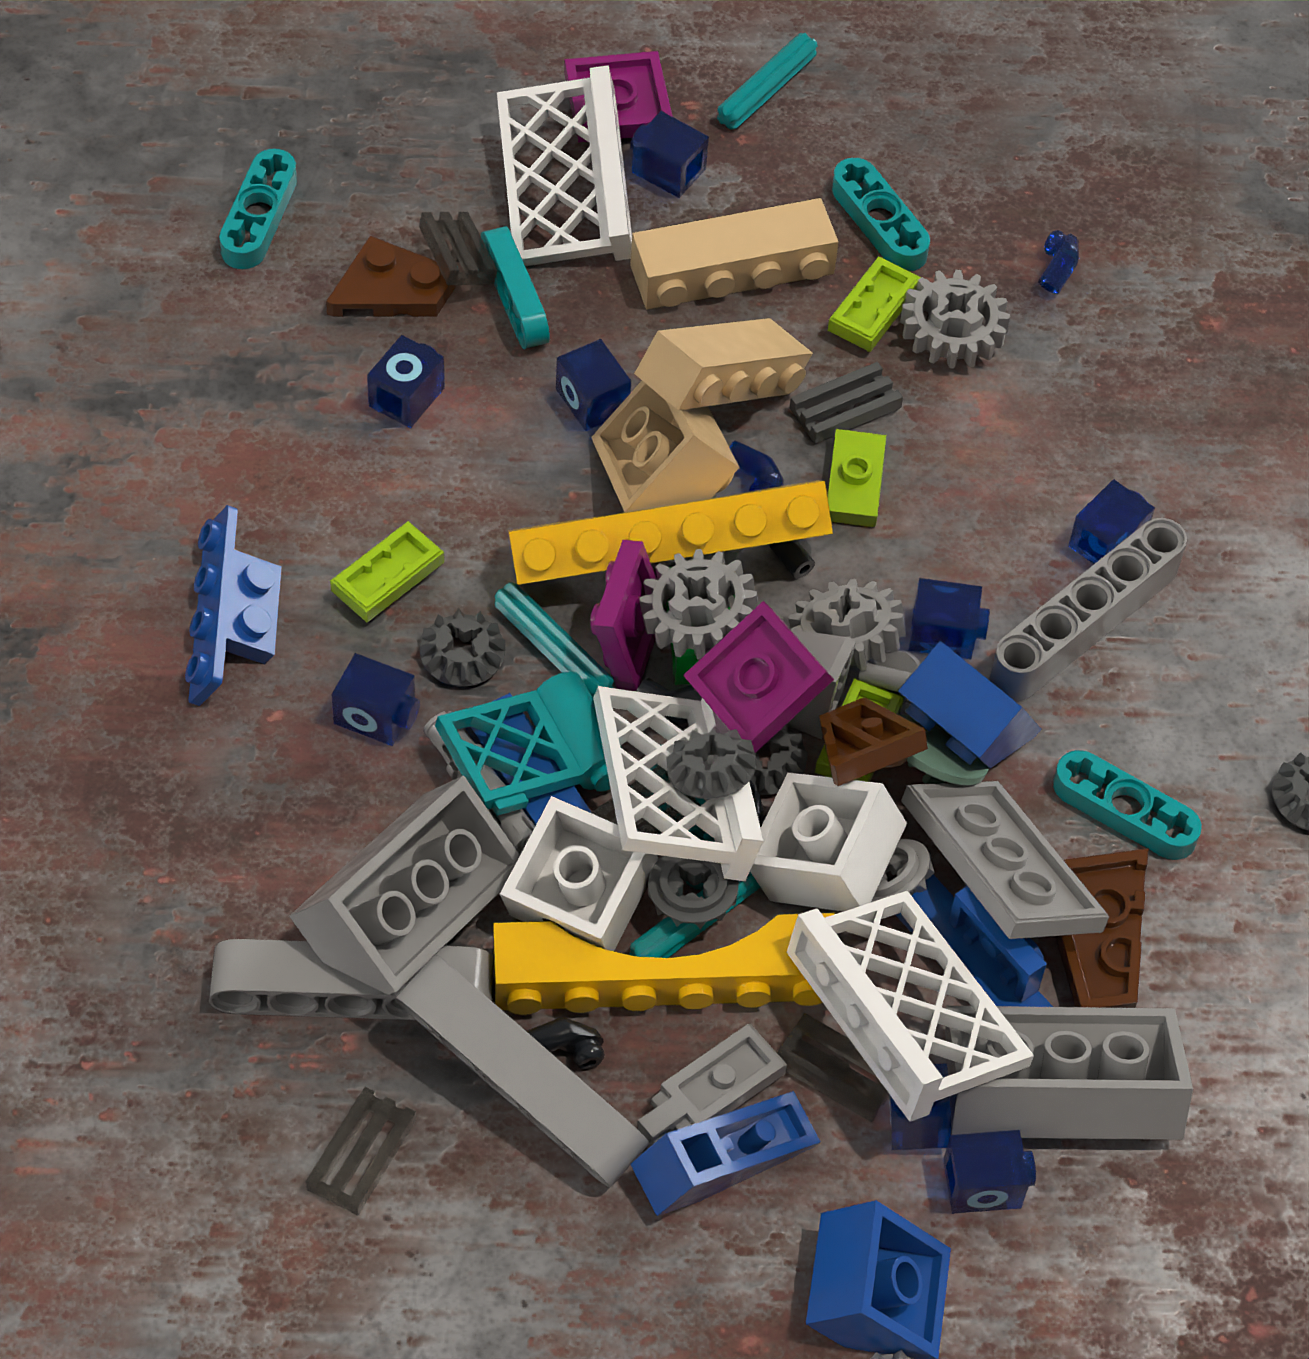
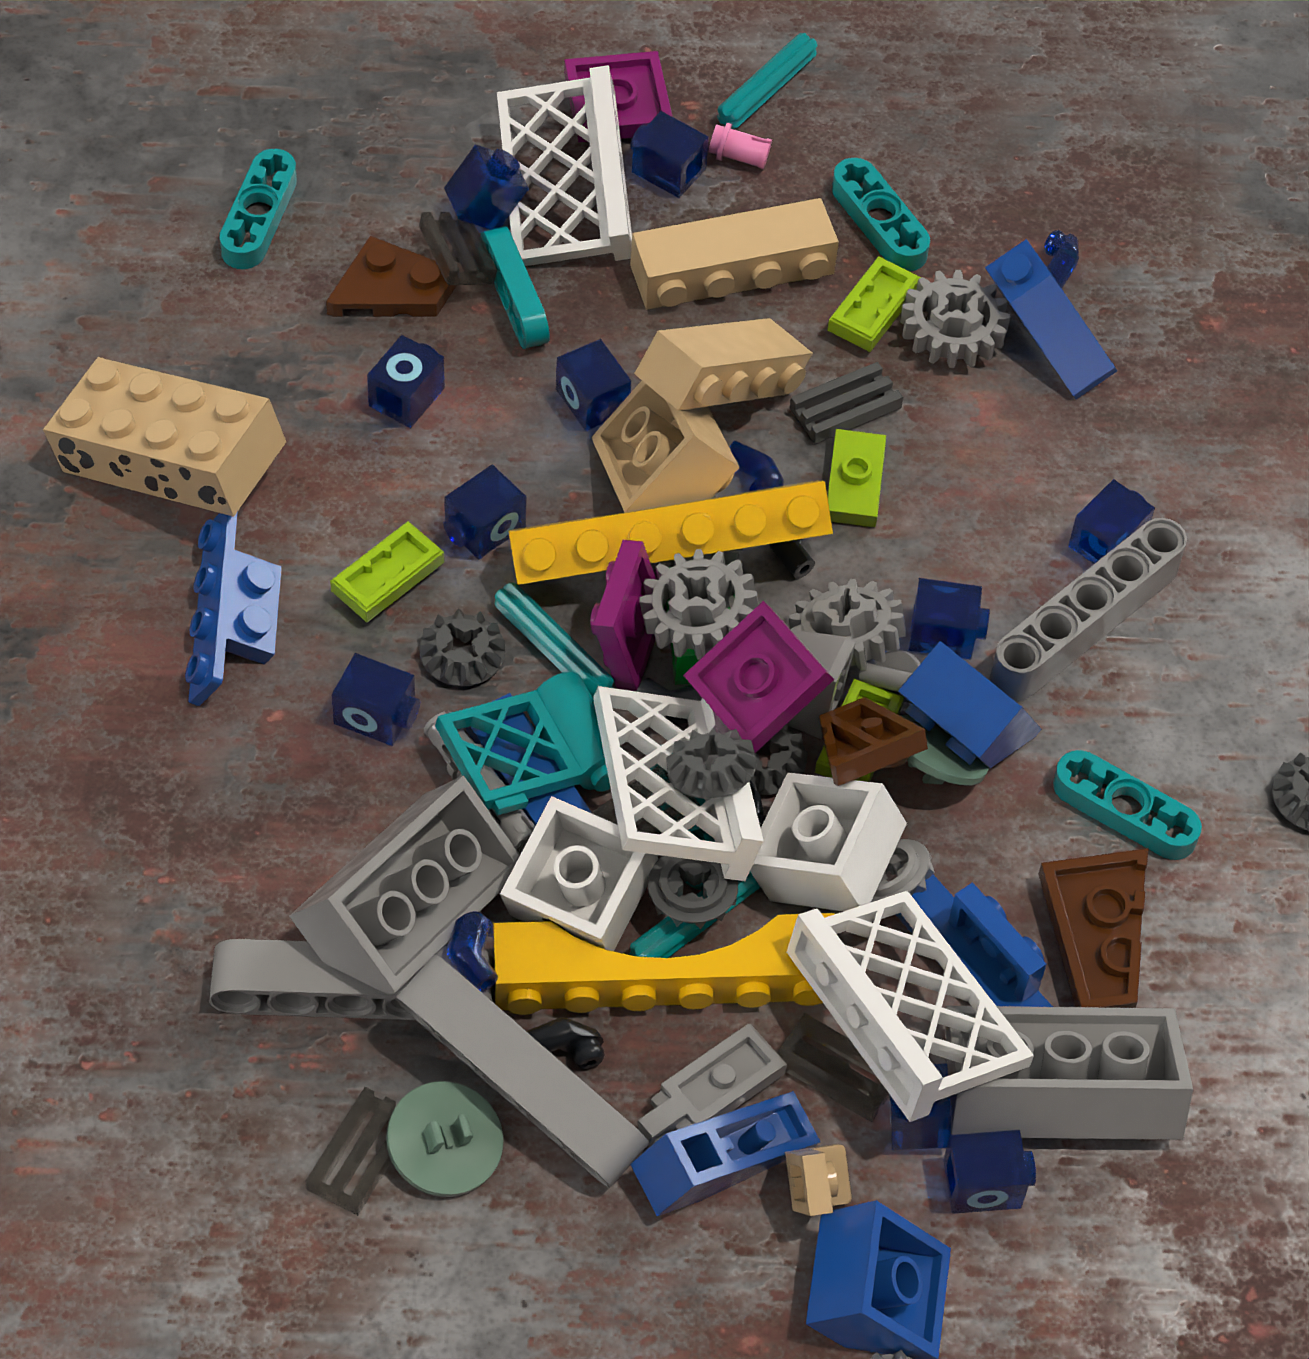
light grey tile [901,781,1109,939] -> none
none -> tan brick [43,357,286,517]
none -> sand green piece [386,1081,503,1197]
none -> clear blue brick [443,464,527,560]
none -> clear blue brick [444,144,529,230]
none -> clear blue arm [446,911,498,992]
none -> bright pink pin [708,123,772,169]
none -> tan bracket [785,1144,852,1216]
none -> blue slope [985,239,1117,399]

